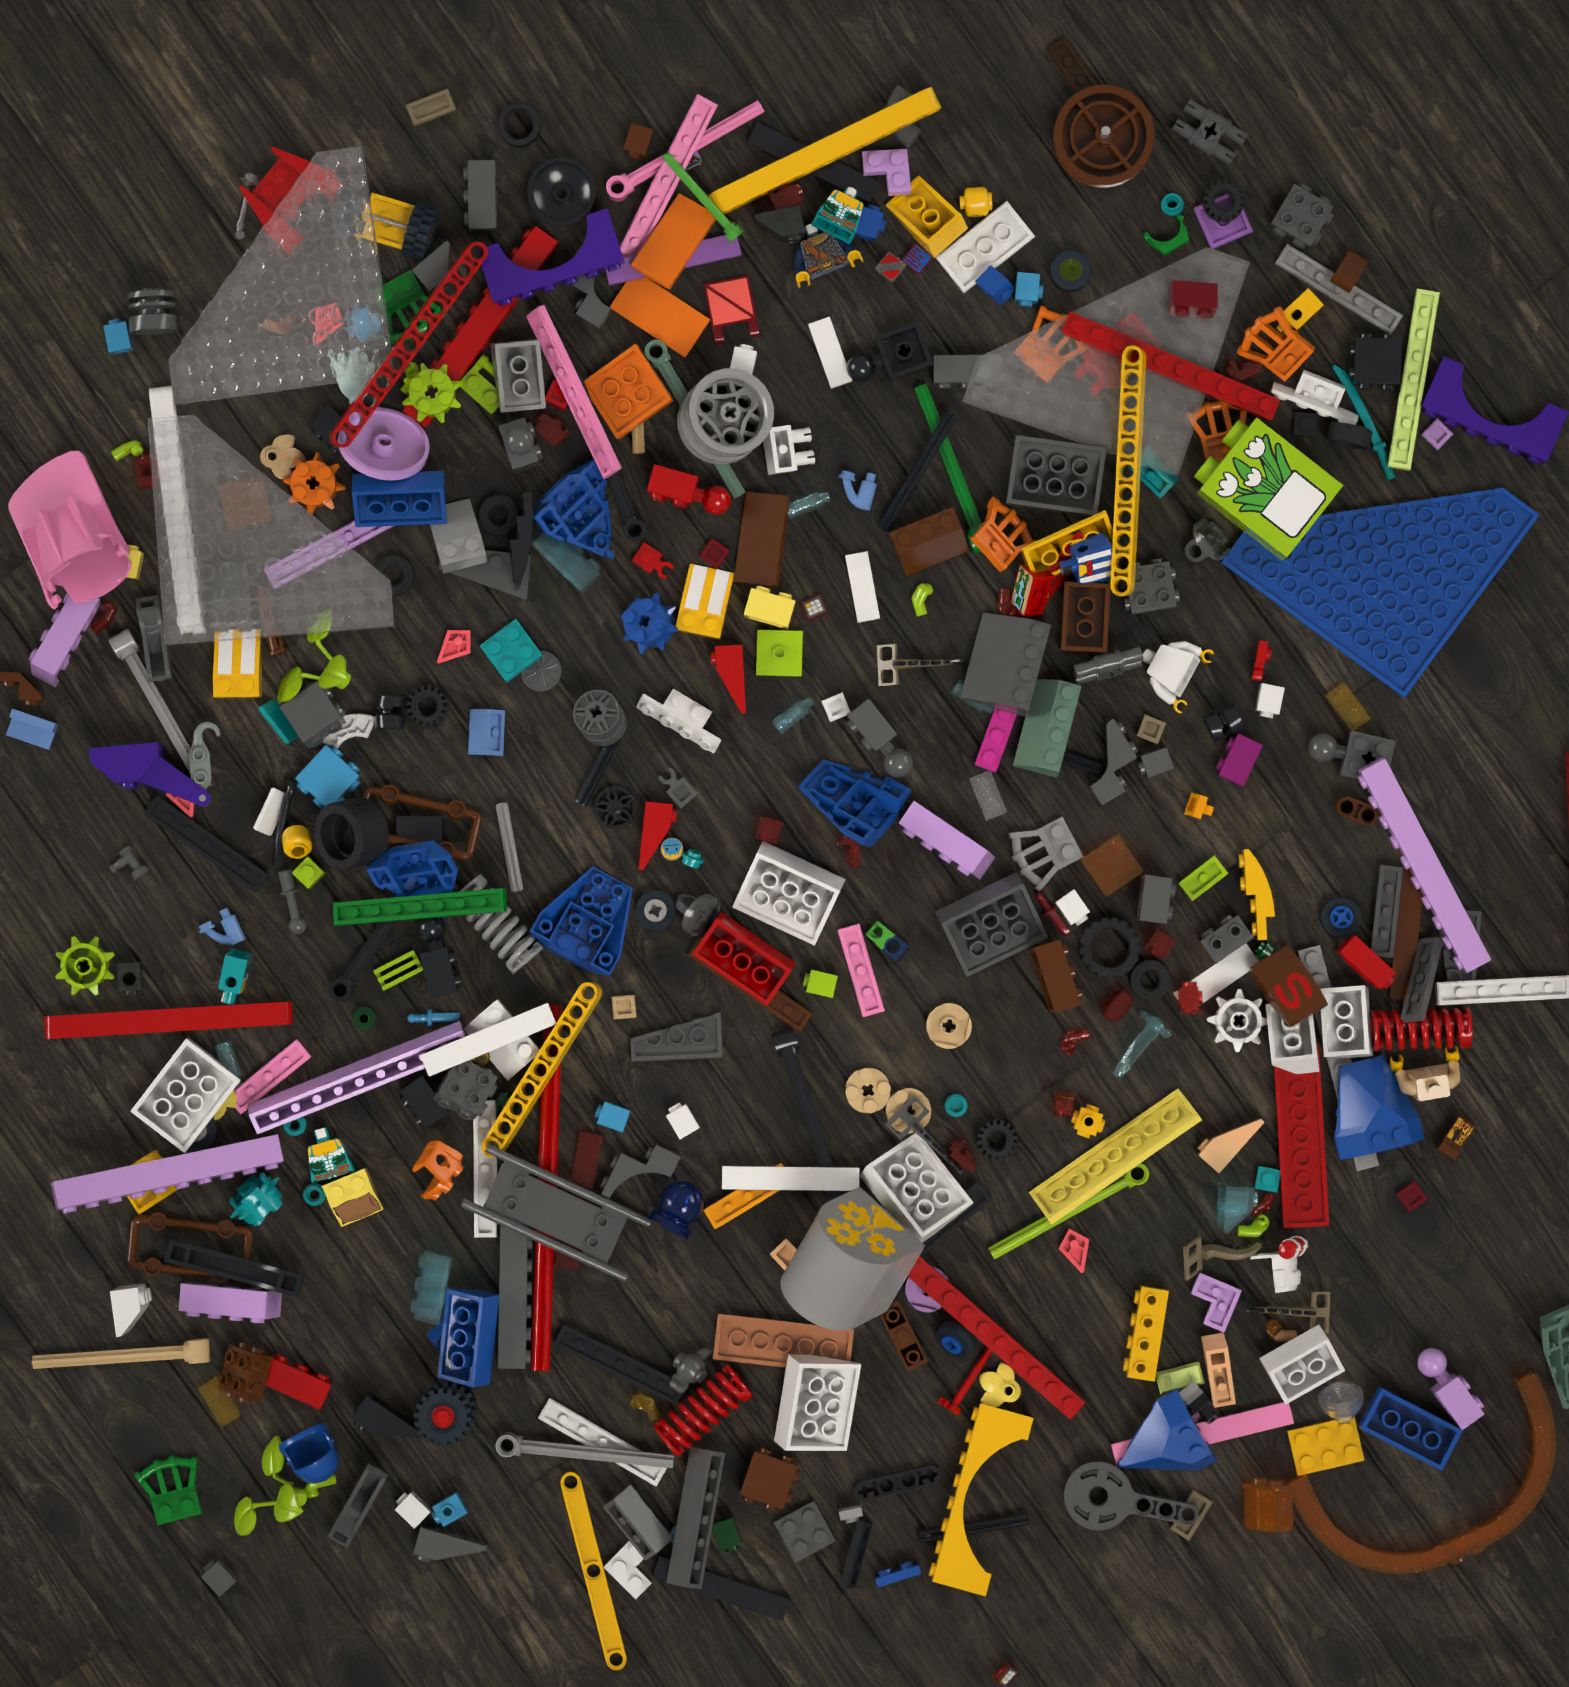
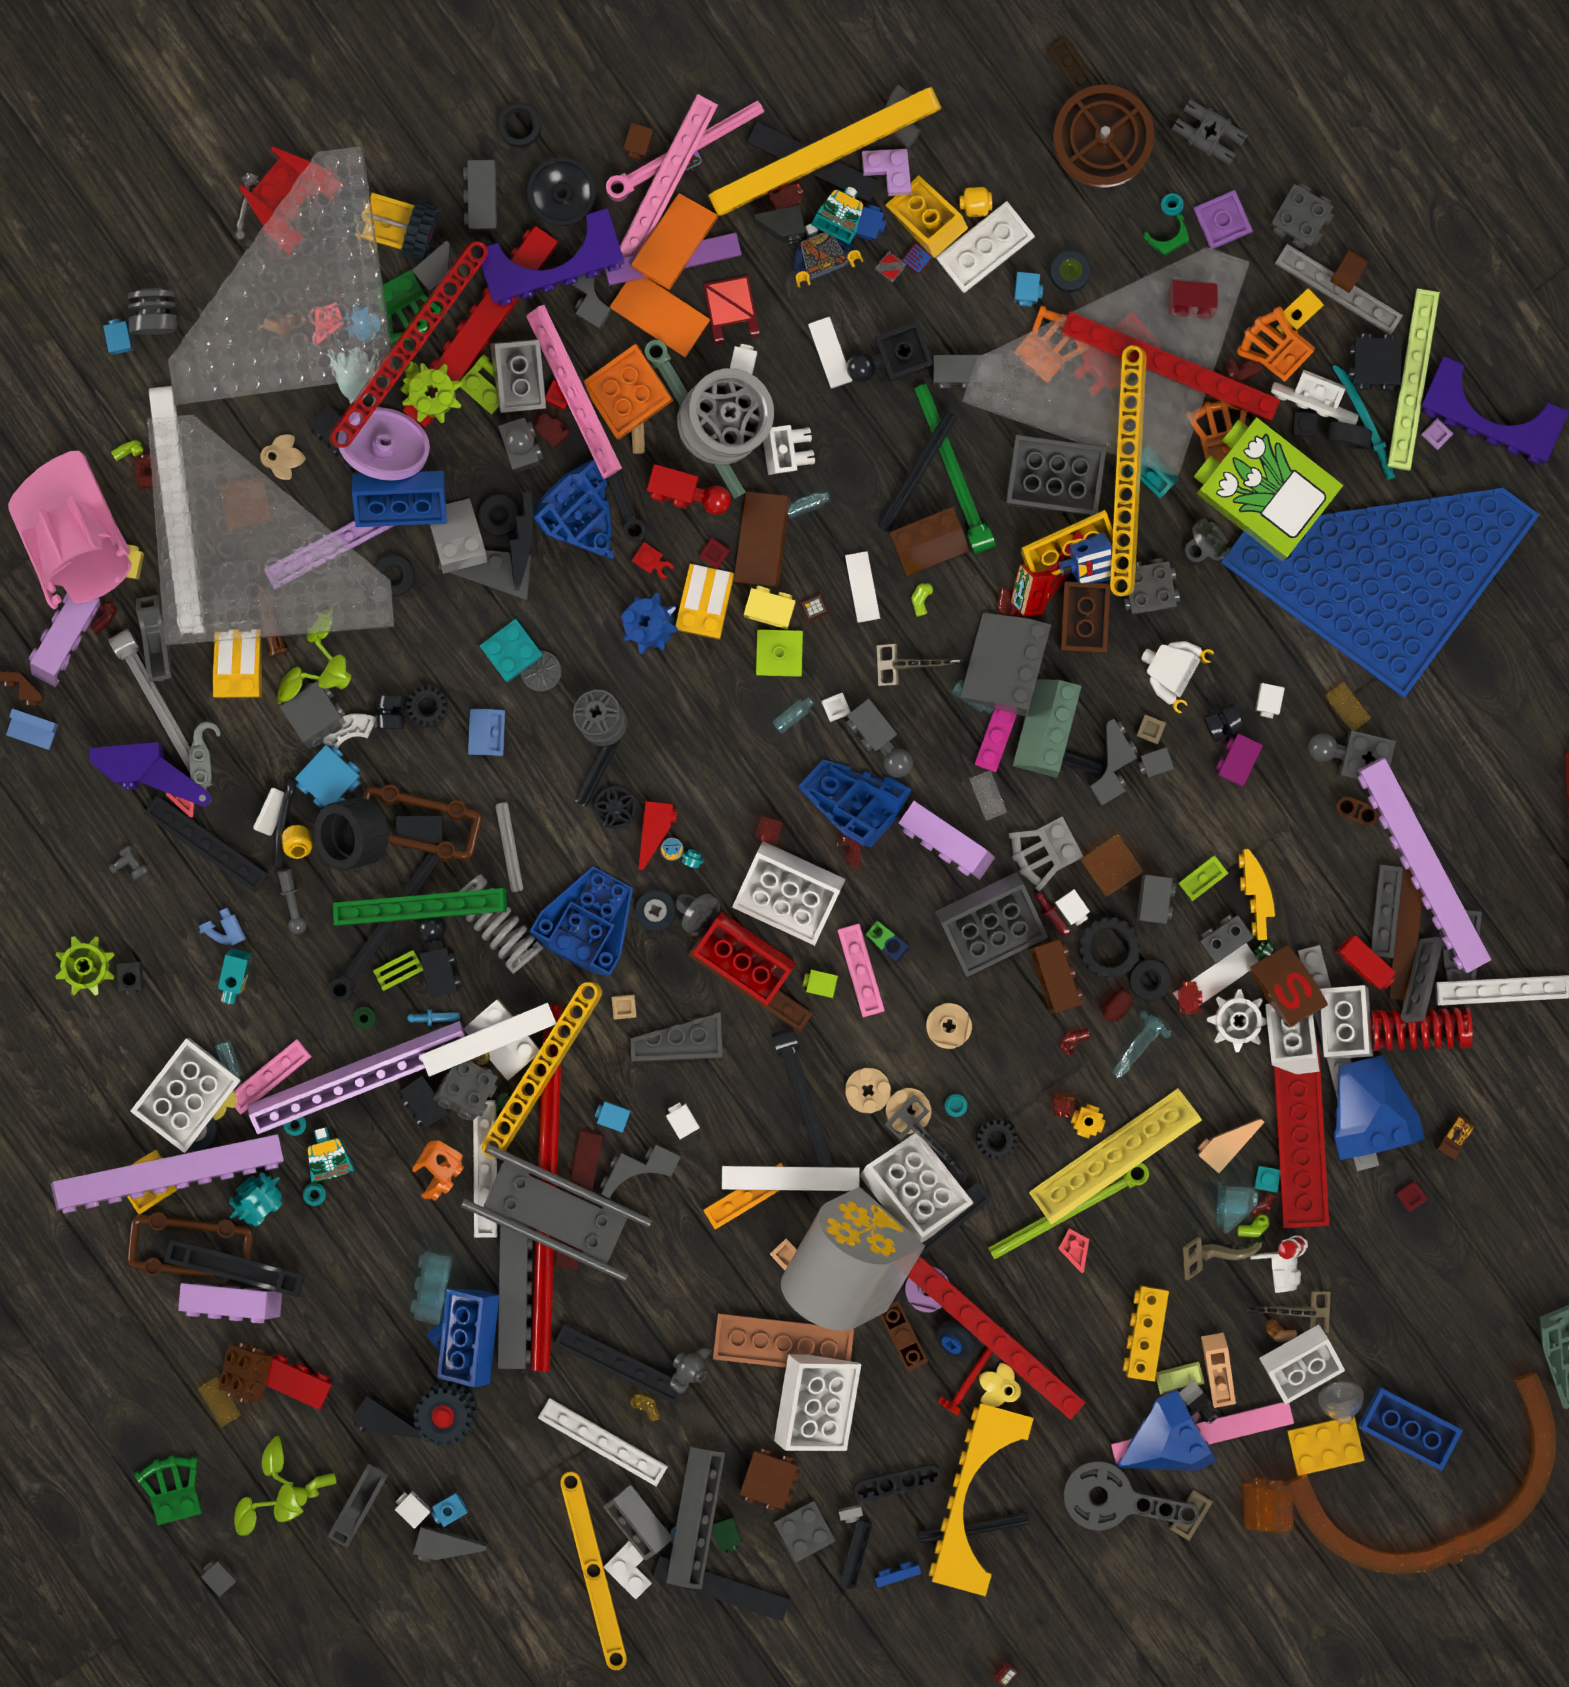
tan piece [32,1338,211,1369] -> none
red beam [44,1001,293,1039] -> none
white slope [110,1283,152,1337] -> none
teal slope [259,700,299,744] -> none
blue piece [278,1423,339,1484] -> none
orange brick [283,453,345,515] -> none
lime brick [292,856,326,889] -> none
light yellow slope [322,1167,384,1227] -> none
blue wedge [366,840,458,921] -> none
dark tan tile [406,89,457,127] -> none
coral piece [437,630,471,664] -> none
light grey piece [495,1432,674,1468] -> none
clear light blue slope [532,533,601,594] -> none
white bracket [636,689,721,753] -> none
clear blue tile [648,1181,704,1239] -> none
red piece [653,1364,754,1457] -> none
dark grey plate [659,767,698,809] -> none
bright green piece [663,153,744,243] -> none
red slope [711,645,746,714] -> none
medium blue plant [838,470,877,511] -> none
clear red bracket [949,1138,977,1173] -> none
orange plate [970,497,1036,572] -> none
blue brick [975,265,1015,306] -> none
dark grey pin [1073,646,1144,685] -> none
clear red brick [1143,929,1176,961] -> none
light orange tile [1184,793,1214,819] -> none
lavender plate [1191,1272,1242,1332] -> none
black tyre [1203,180,1245,223] -> none
red plate [1251,640,1271,681] -> none
black wheel [1320,897,1361,937] -> none
tan torso [1389,1046,1460,1101] -> none
lavender brick [1418,1348,1484,1430] -> none

